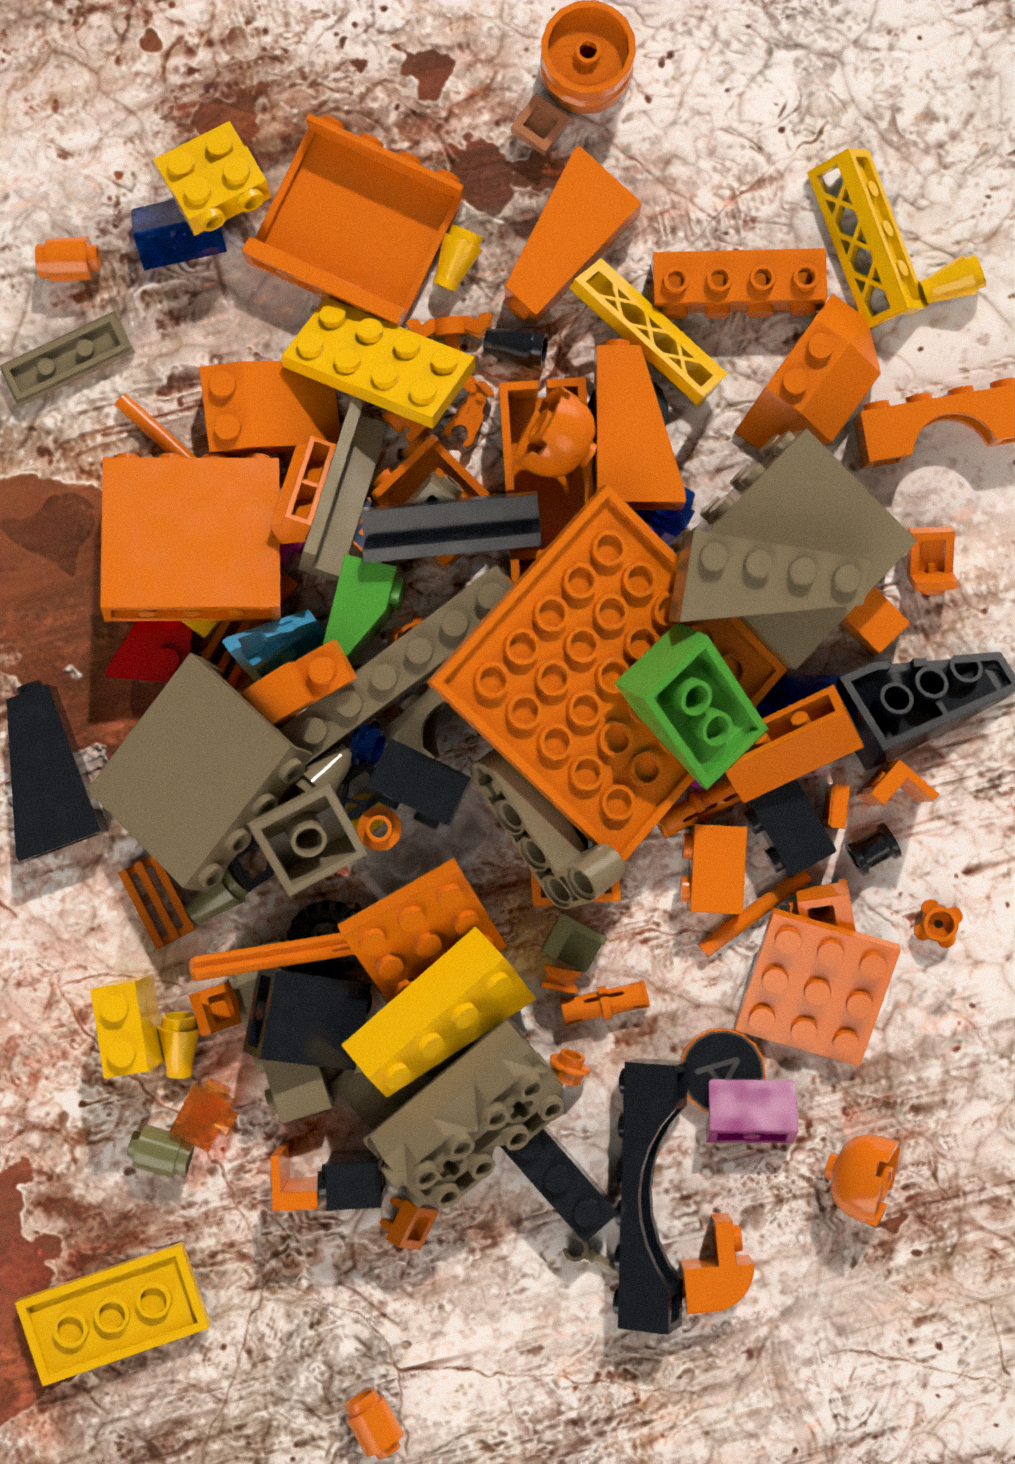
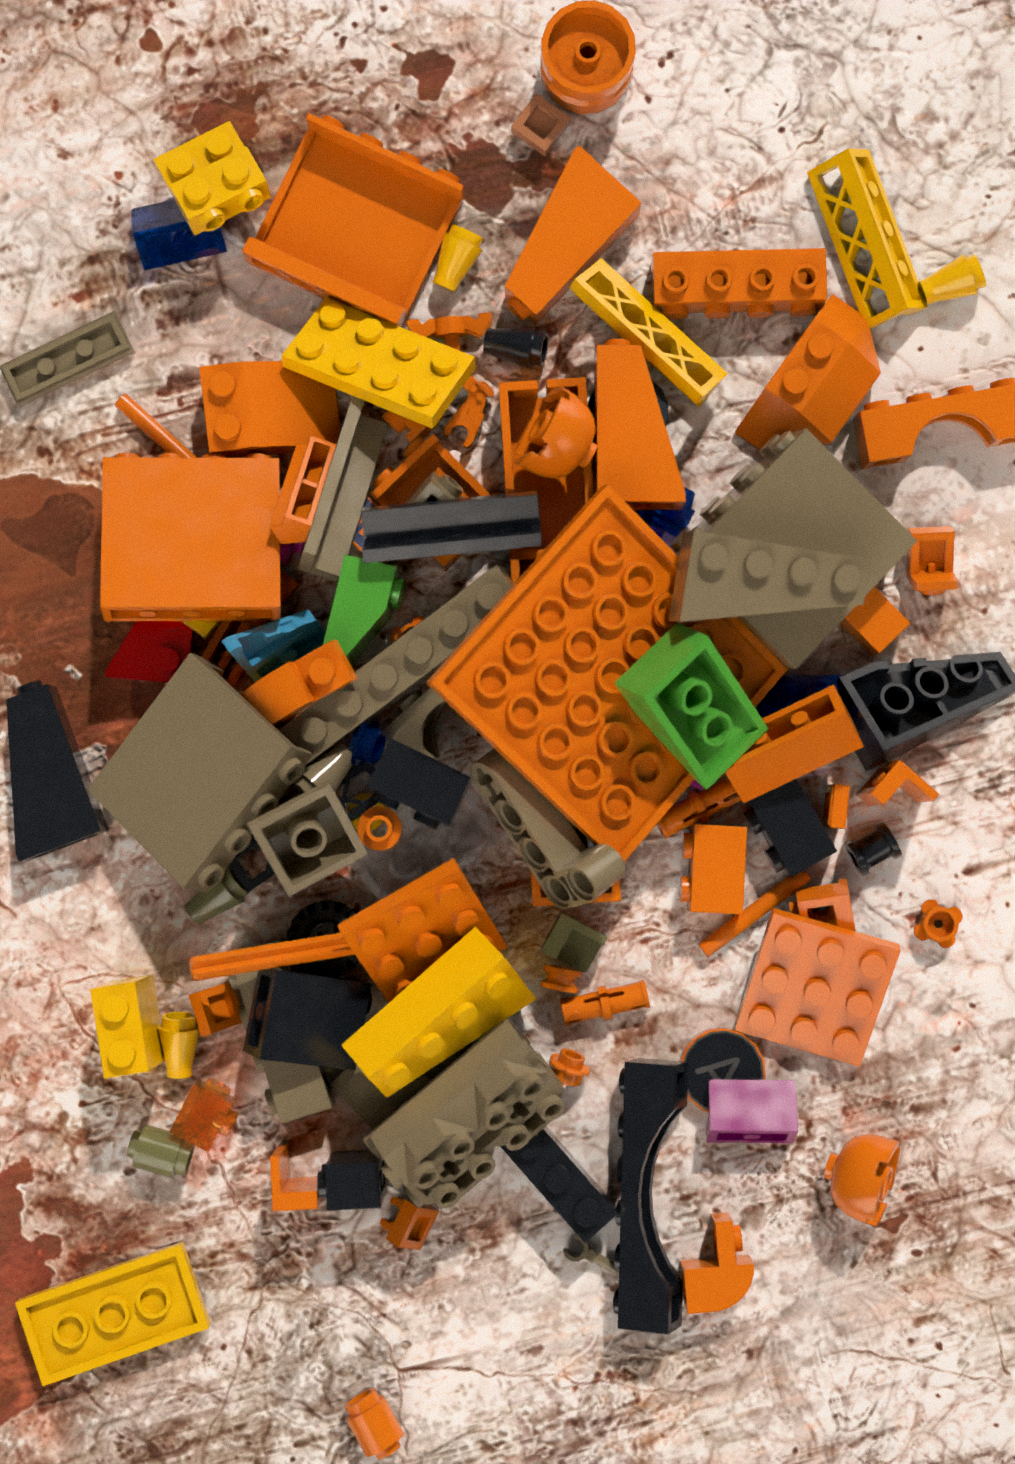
orange brick [35,236,101,283] -> none
orange tile [118,856,197,950] -> none

